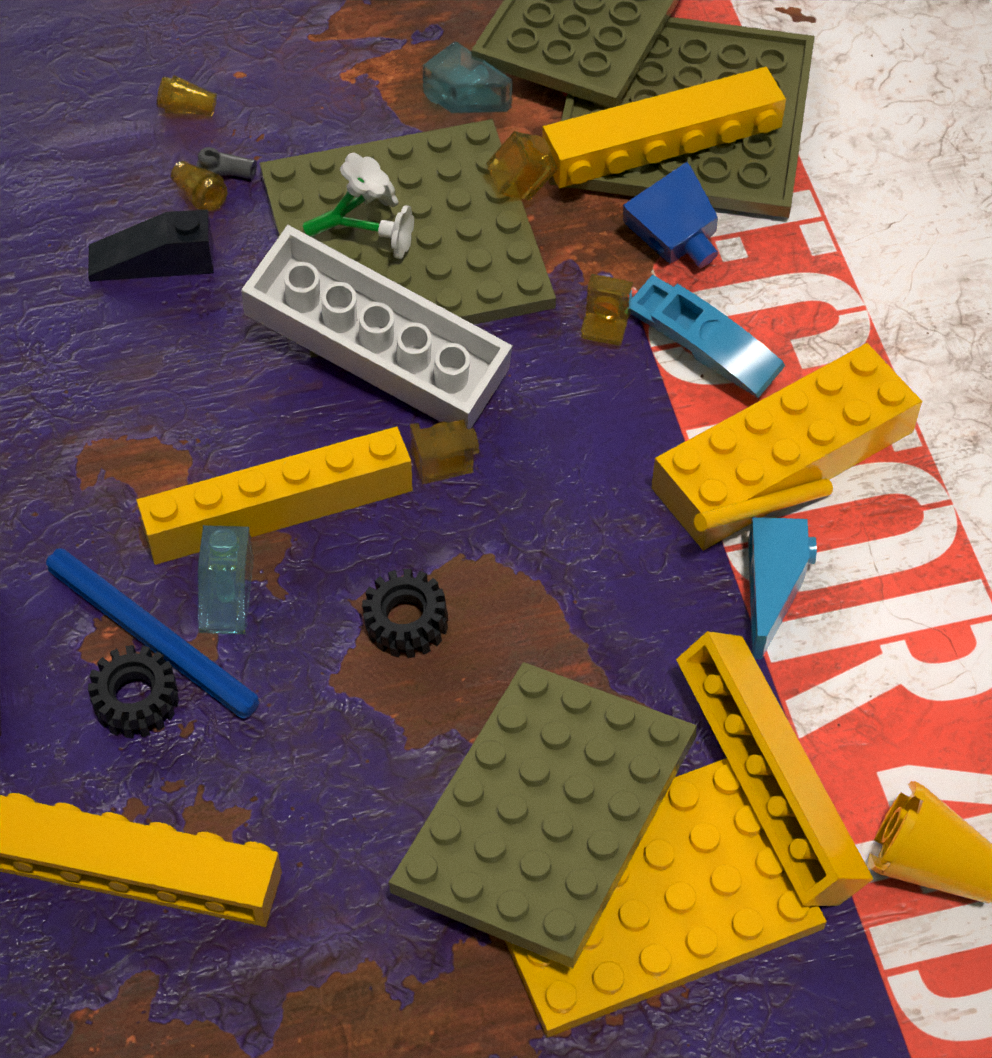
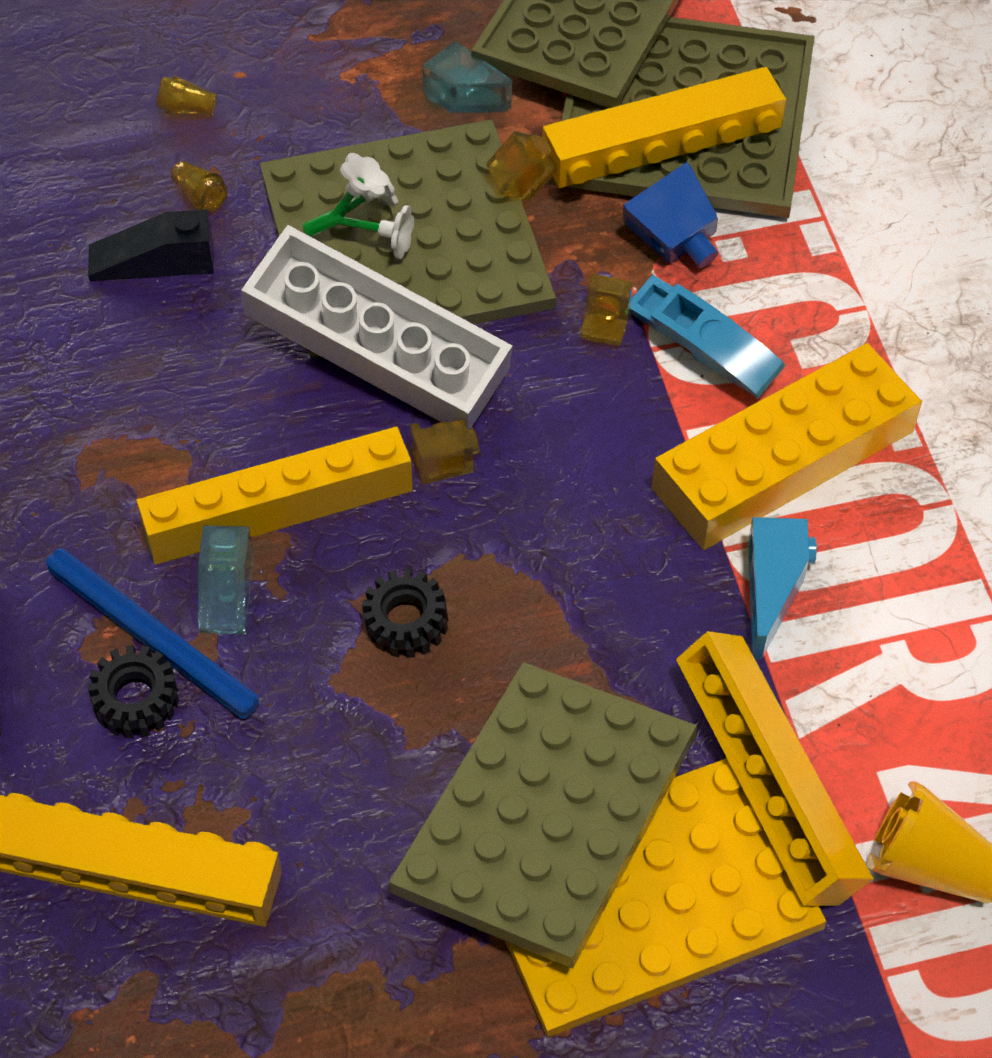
dark grey arm [197,147,257,180] -> none
yellow bar [694,478,833,532] -> none

